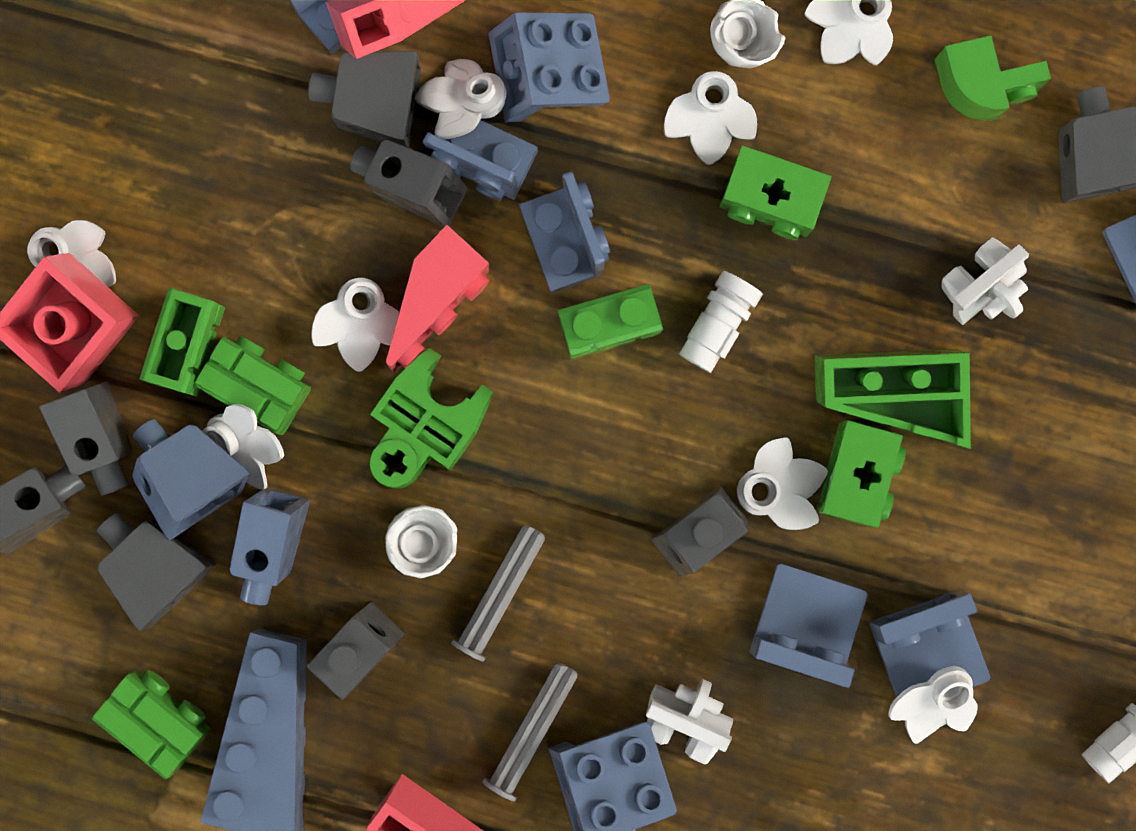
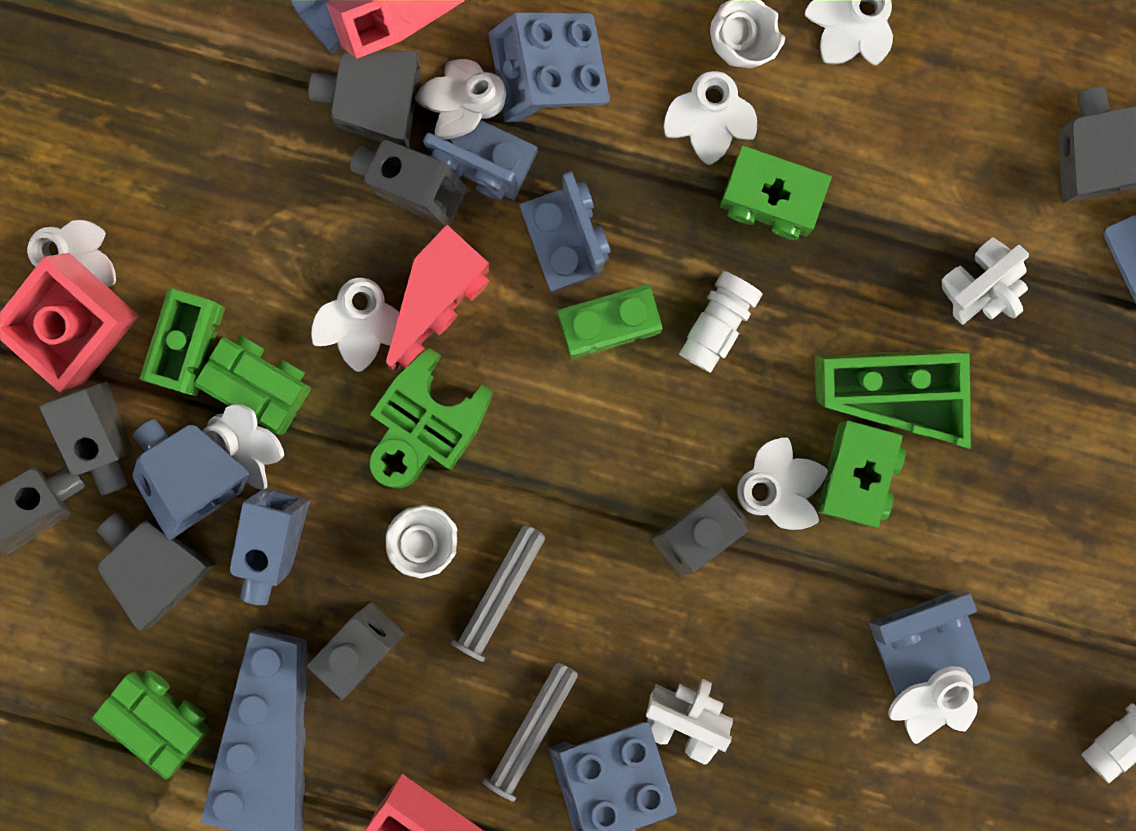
sand blue bracket [749,564,867,688] -> none
bright green brick [934,35,1051,121] -> none

